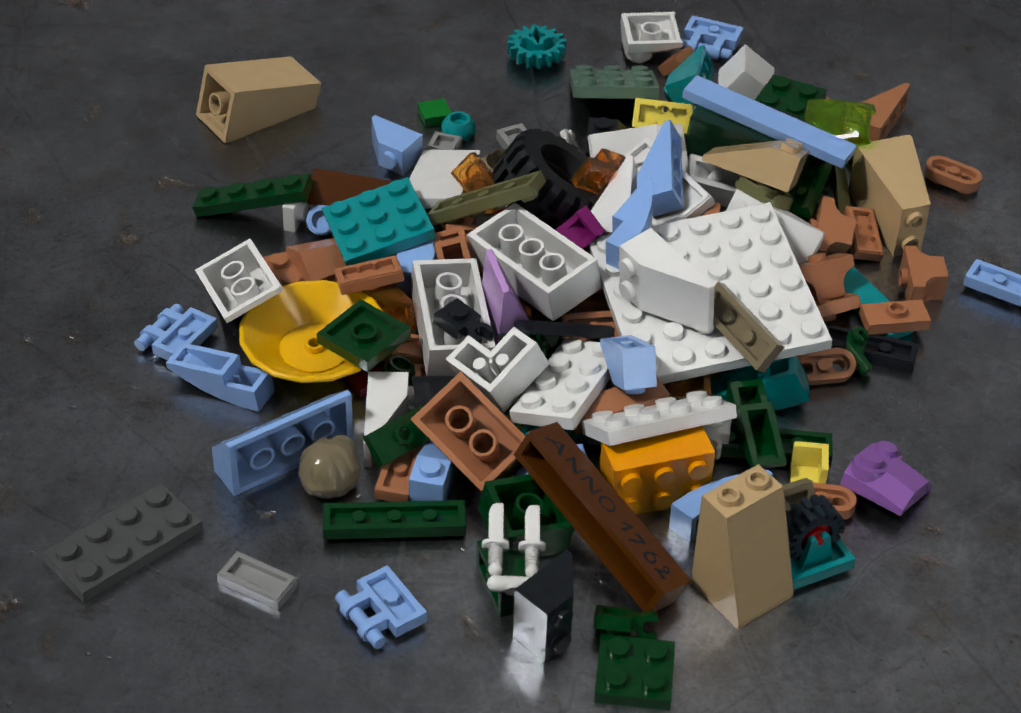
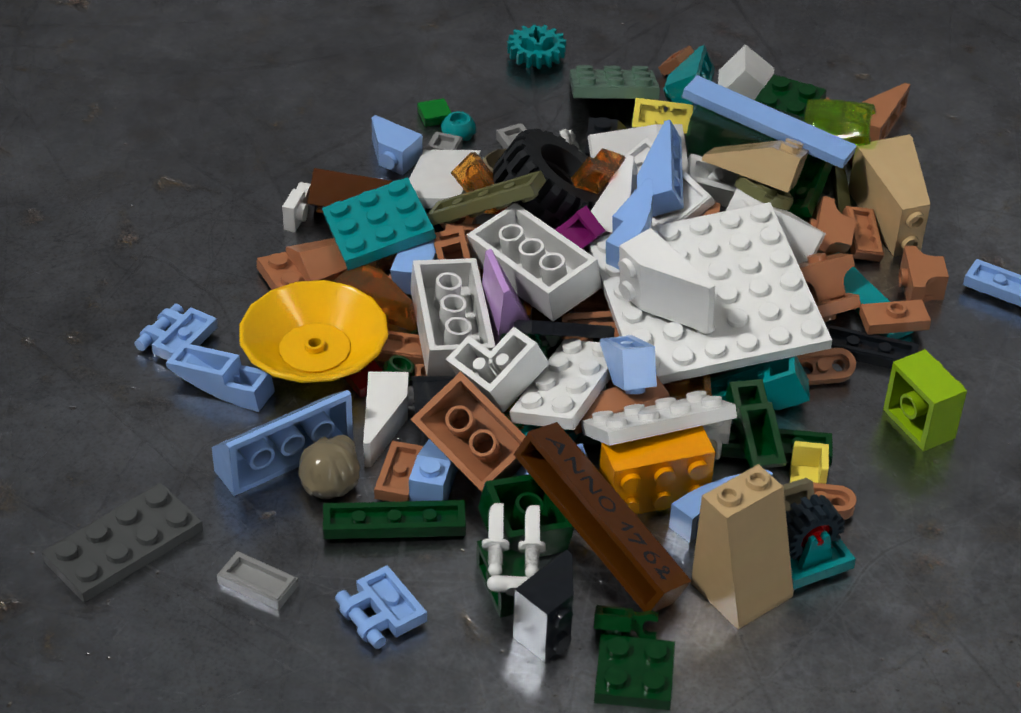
dark green plate [192,174,314,217] -> none
white slope [195,239,284,323] -> none
tan slope [196,56,321,143] -> none
light blue tile [306,205,331,235] -> none
dark green plate [317,299,411,372] -> none
nougat plate [334,255,404,295] -> none
dark green plate [363,405,430,467] -> none
black plate [433,298,494,344] -> none
white slope [621,12,683,63] -> none
light blue plate [679,15,744,61] -> none
dark tan plate [713,282,784,373] -> none
medium lavender slope [840,441,932,516] -> none
dark green arm [844,326,874,377] -> none
nougat plate [924,156,982,194] -> none
none -> lime brick [883,349,967,452]

